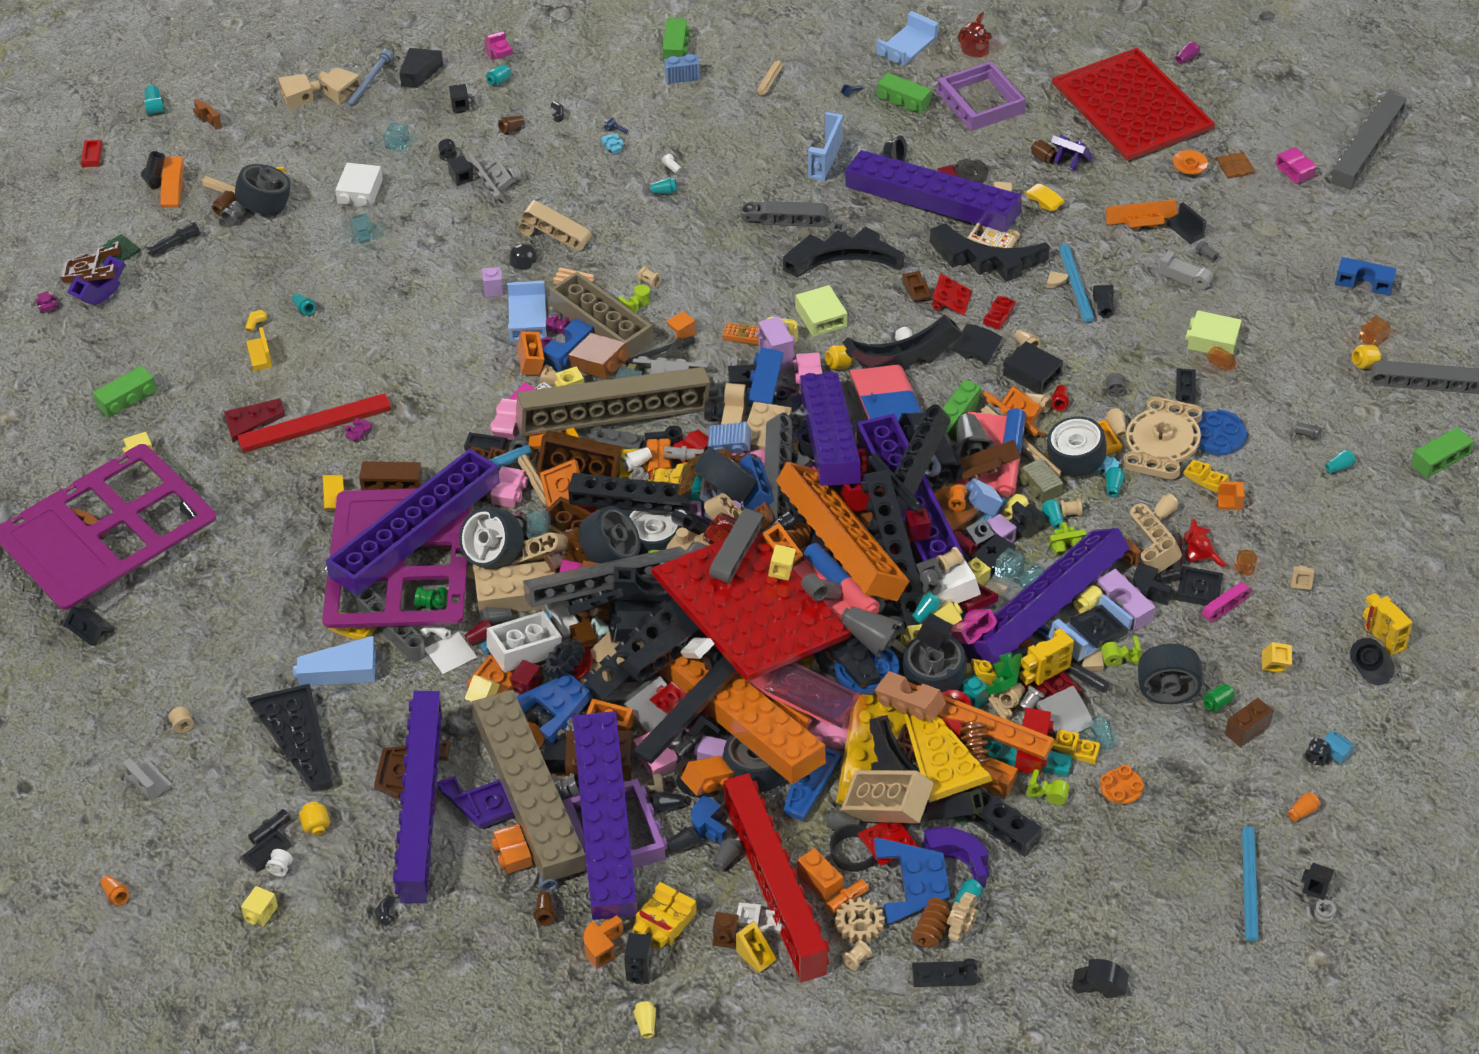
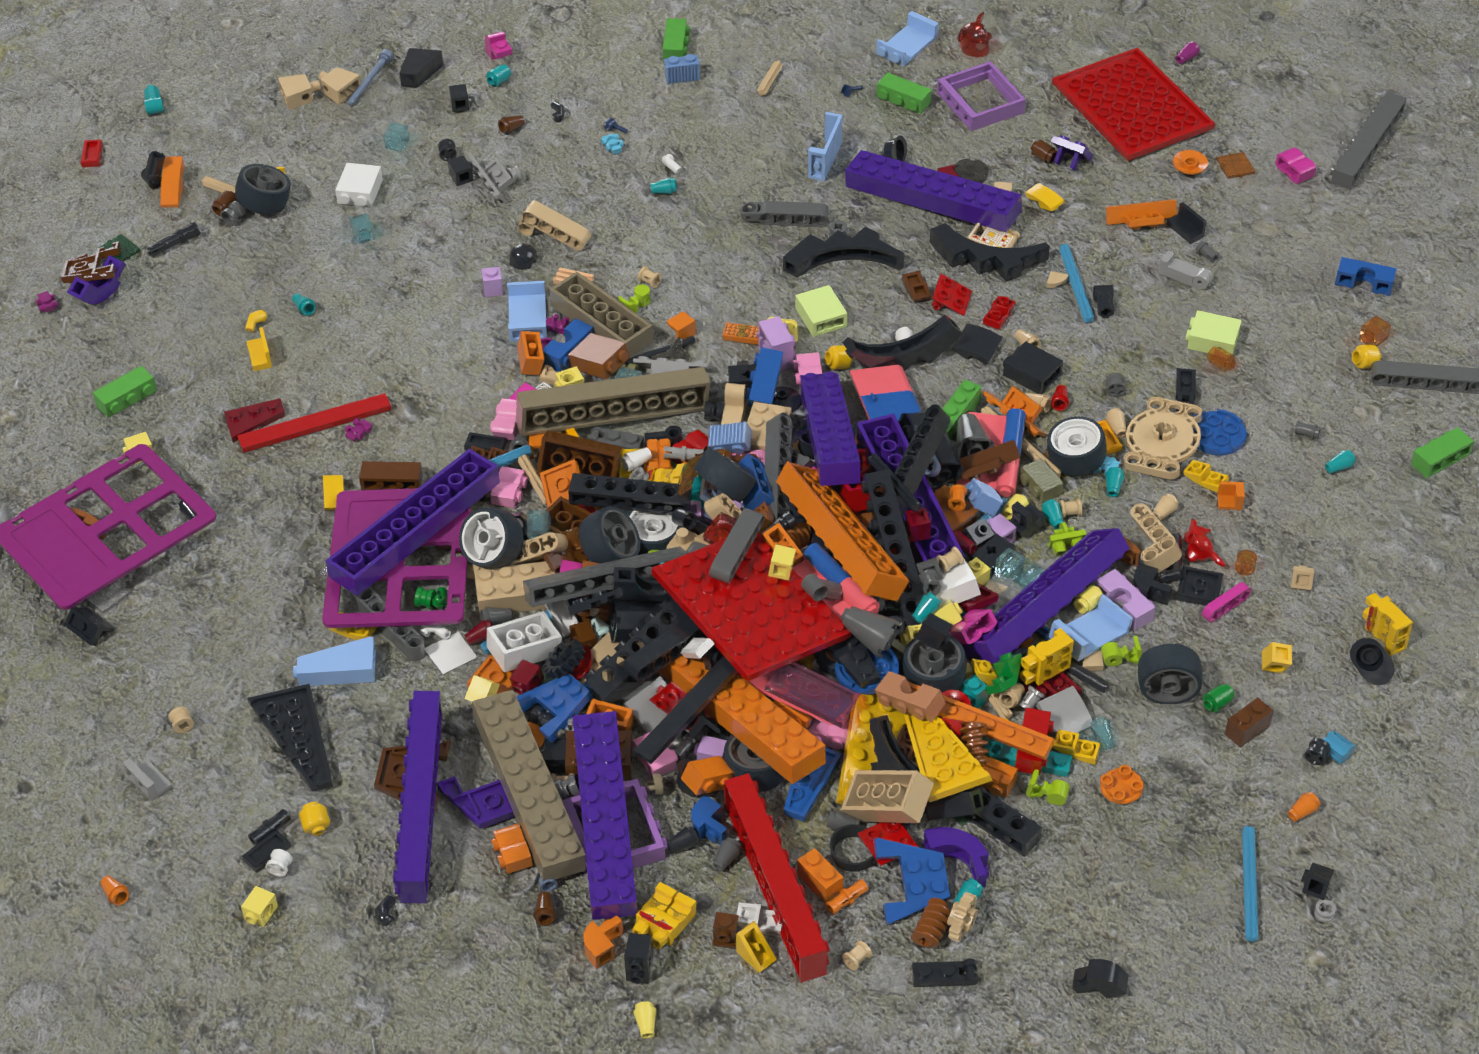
dark orange slope [193,99,222,130] -> none
black cone [650,791,683,813] -> none
tan gear [835,897,885,944] -> none
black tile [1070,605,1129,649] -> none

